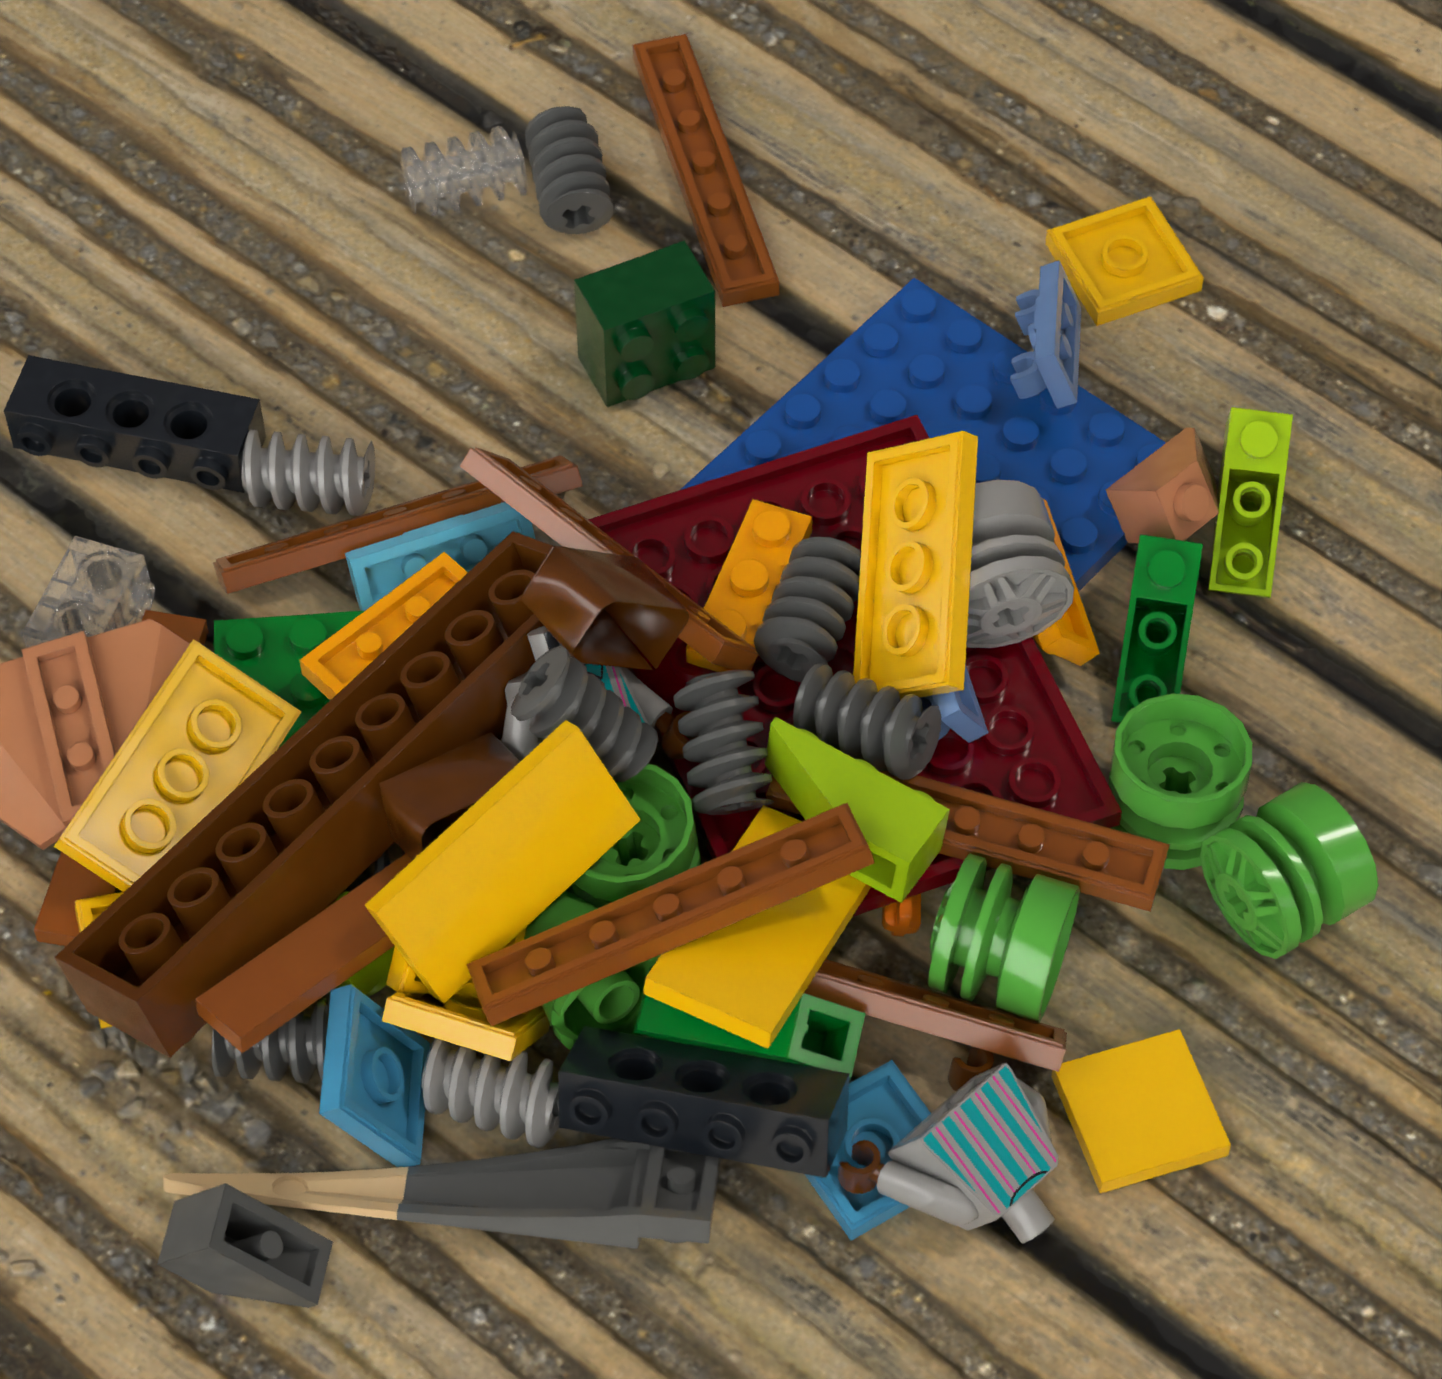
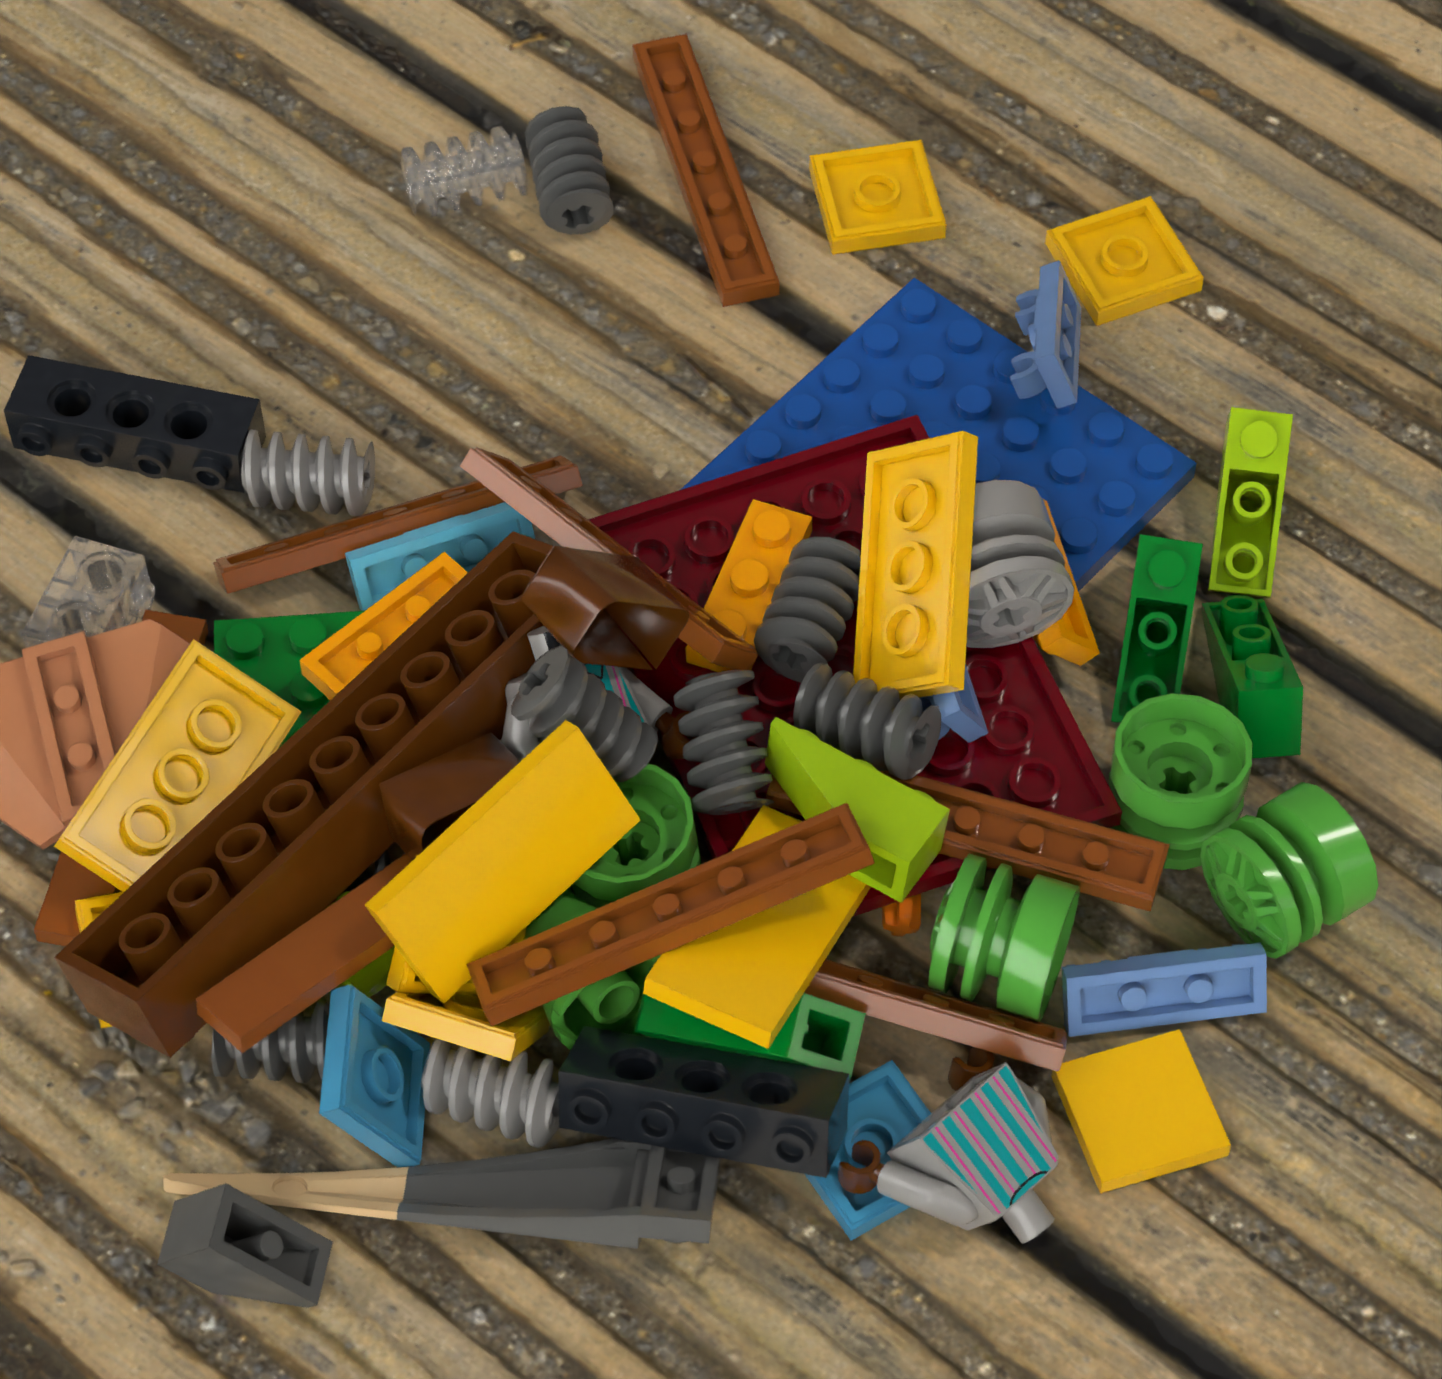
dark green brick [574,240,716,407] -> none
nougat slope [1106,428,1219,544] -> none
none -> yellow tile [809,140,947,255]
none -> medium blue plate [1062,942,1267,1037]
none -> green slope [1201,595,1303,758]

